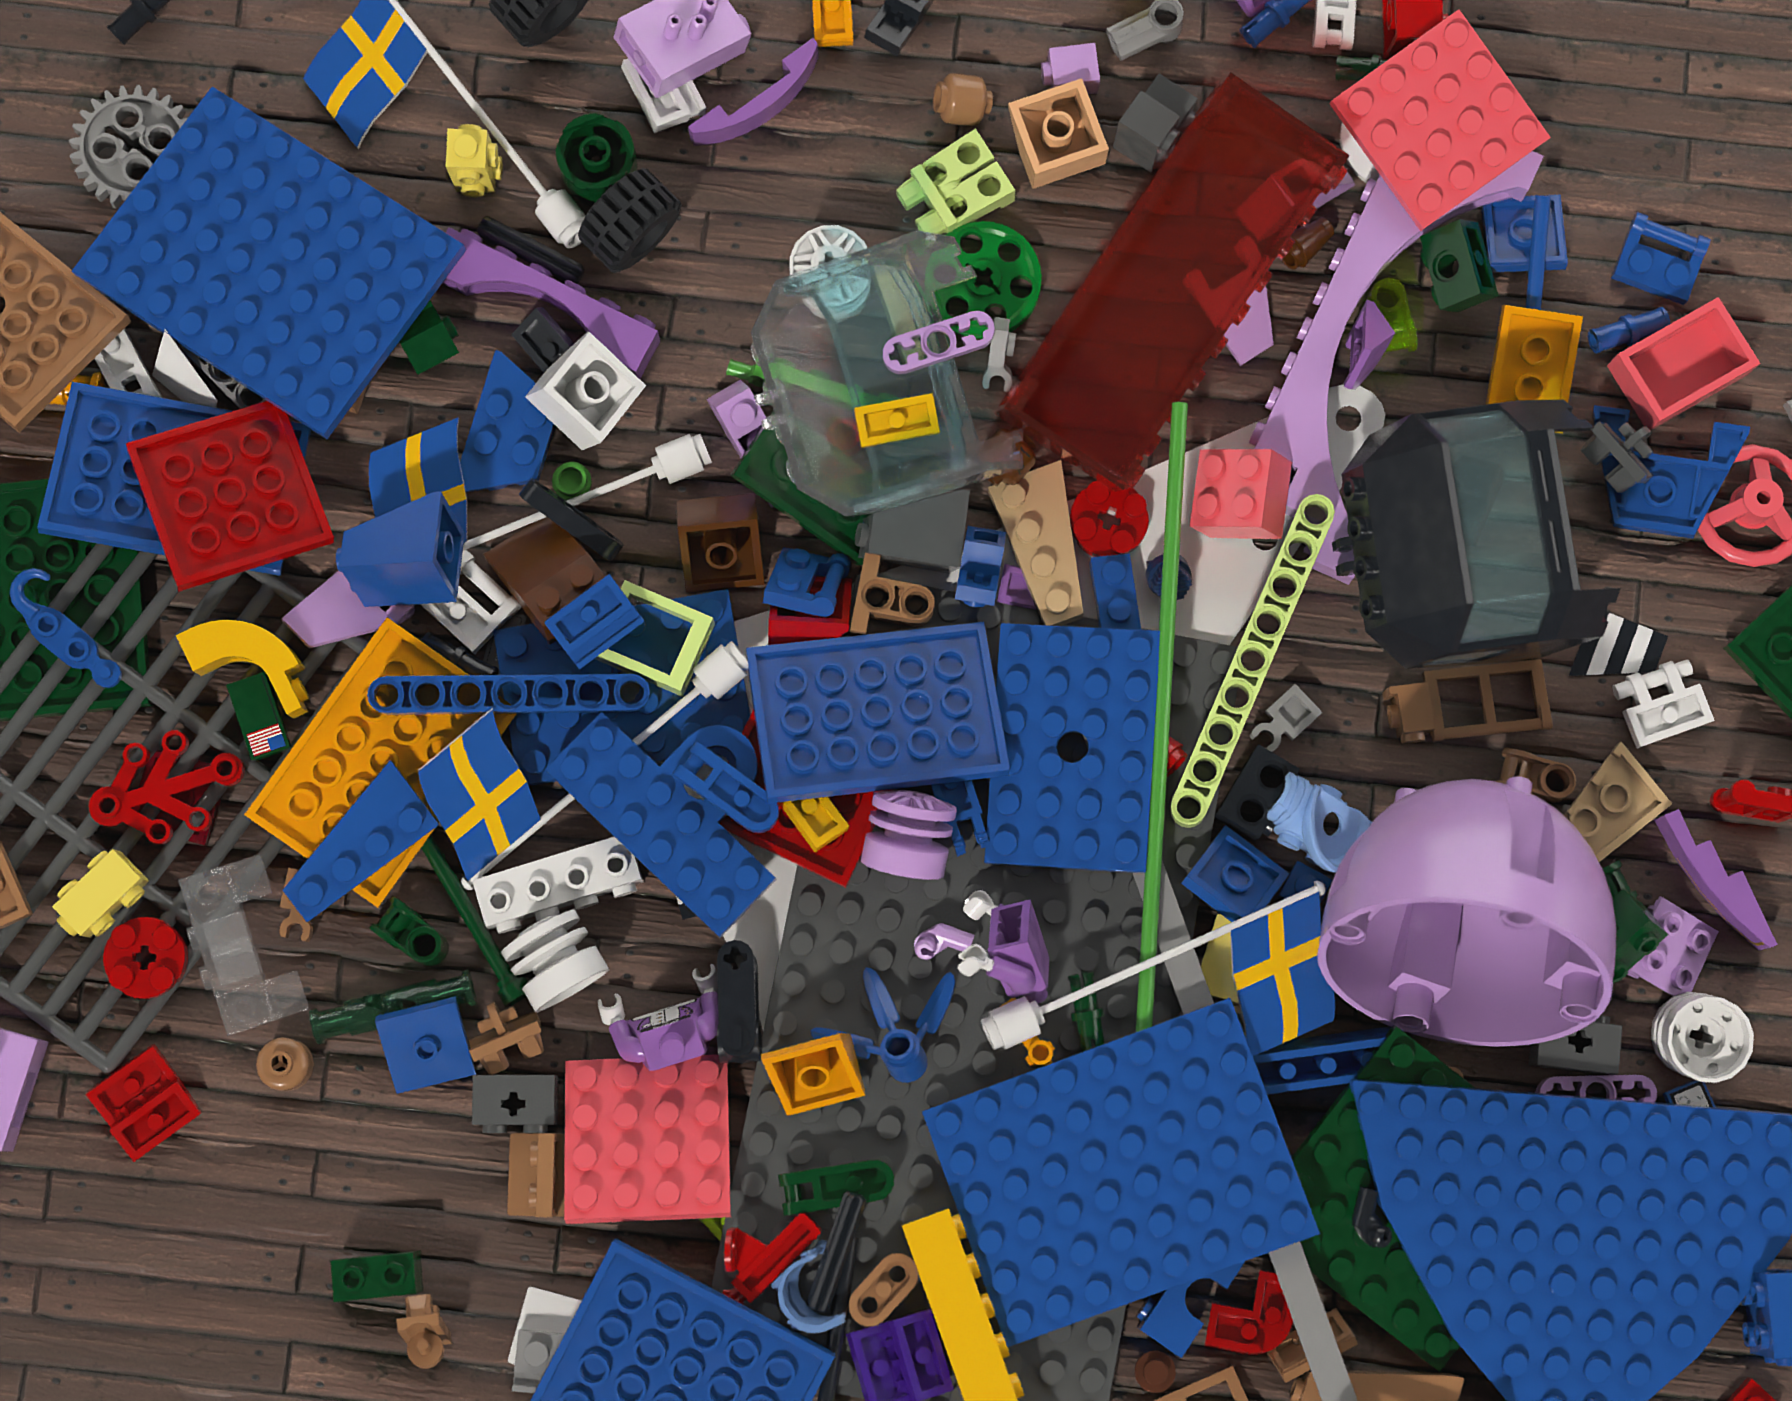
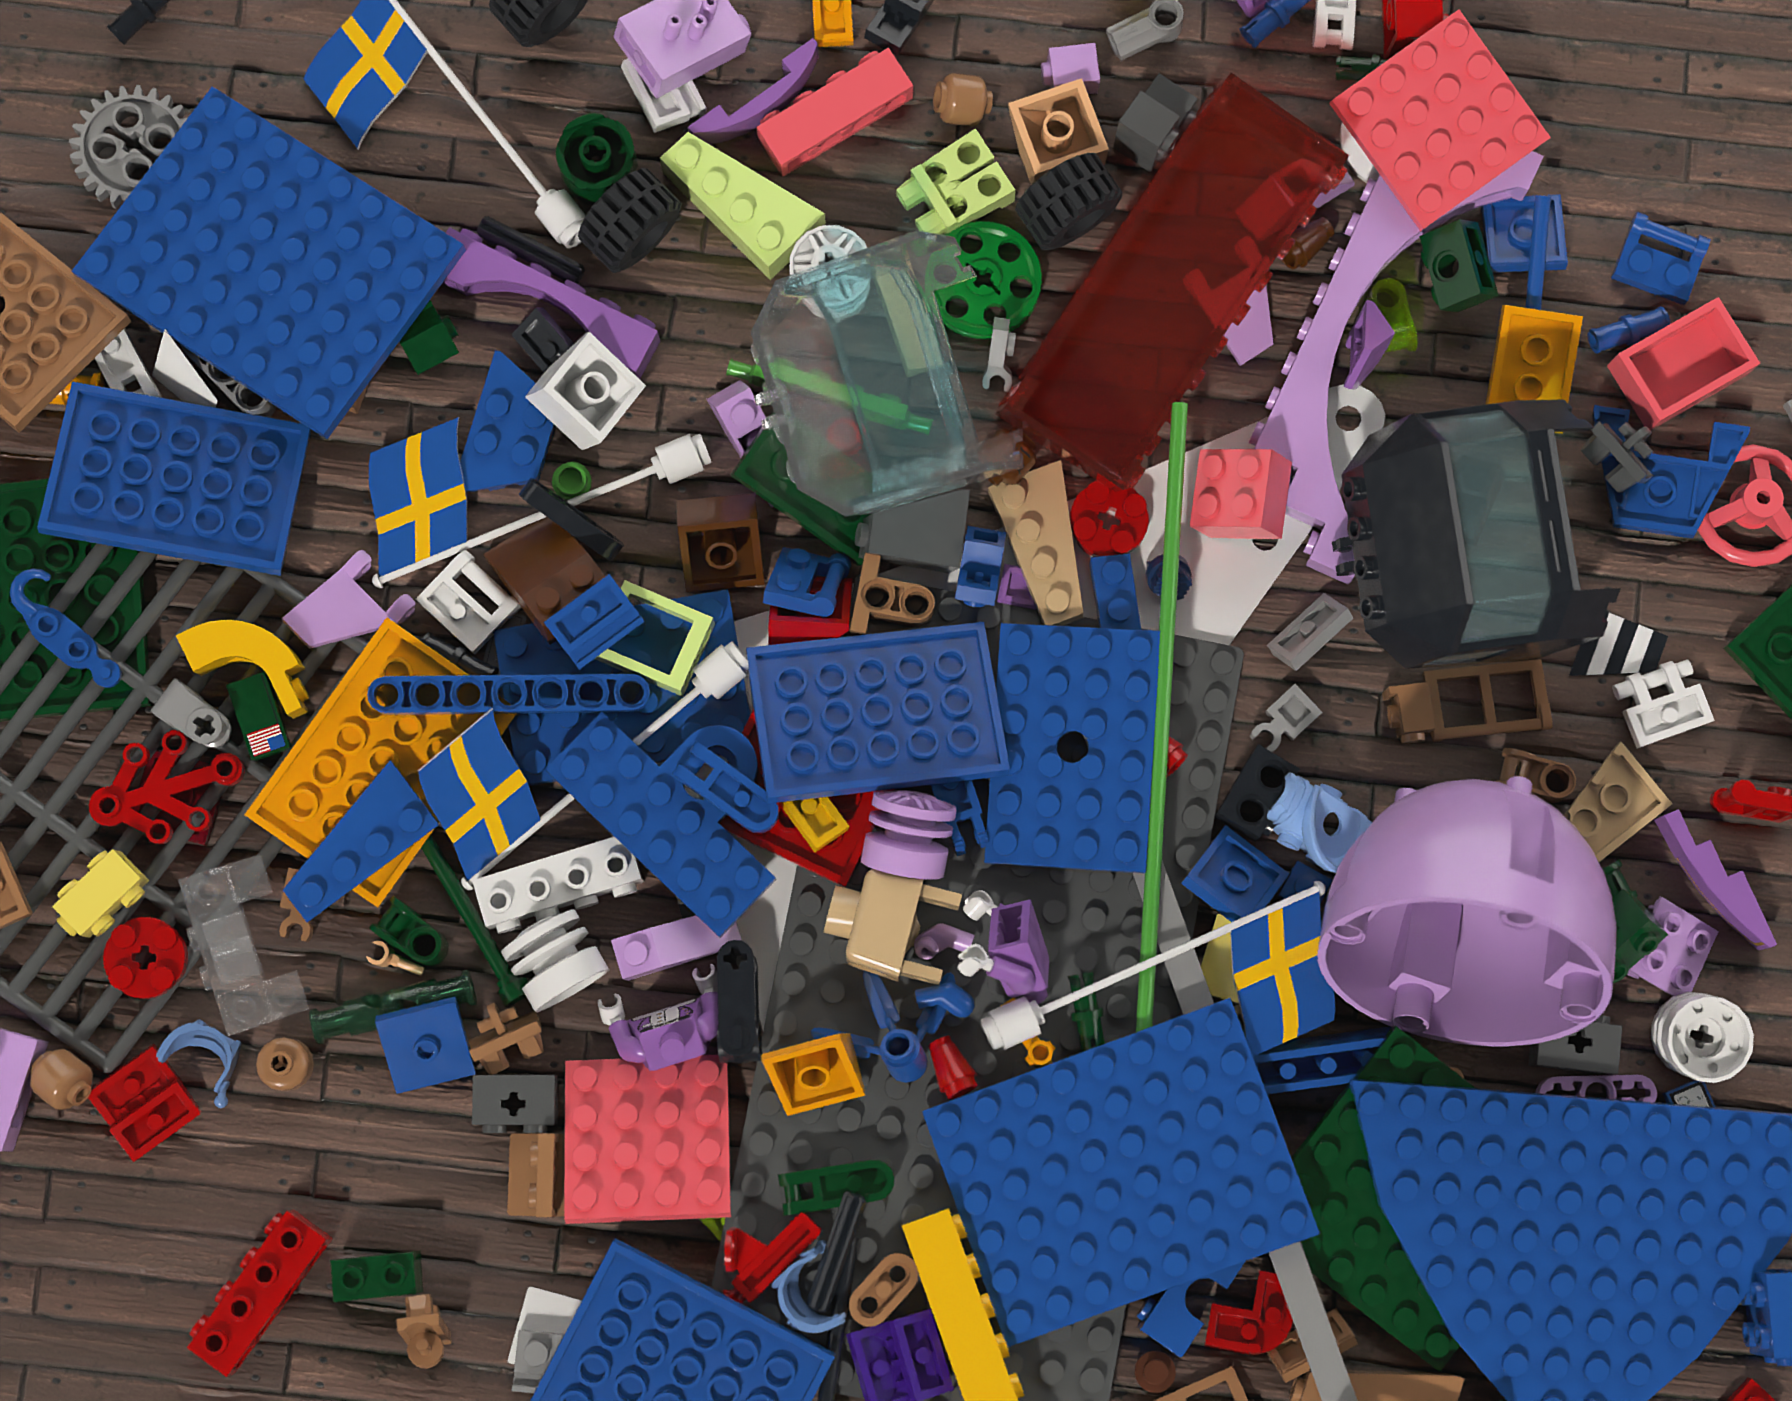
red plate [126,401,334,592] -> none
blue slope [336,492,465,607] -> none
light yellow brick [446,124,503,197] -> none
yellow plate [853,393,940,448] -> none
lavender beam [883,311,995,374] -> none
yellowish green beam [1170,494,1335,828] -> none
black arm [1352,1186,1392,1248] -> none
none -> medium nougat head [30,1049,93,1110]
none -> light grey piece [150,678,232,748]
none -> medium blue helmet [156,1019,241,1108]
none -> red brick [187,1210,333,1377]
none -> light nougat hand [366,941,425,976]
none -> lavender slope [611,916,742,981]
none -> yellowish green wedge [660,132,826,280]
none -> coral brick [757,48,913,177]
none -> tan piece [824,869,962,985]
none -> blue arm [915,982,975,1018]
none -> red cone [928,1035,978,1100]
none -> black tyre [1015,153,1123,250]
none -> light grey plate [1267,593,1353,671]

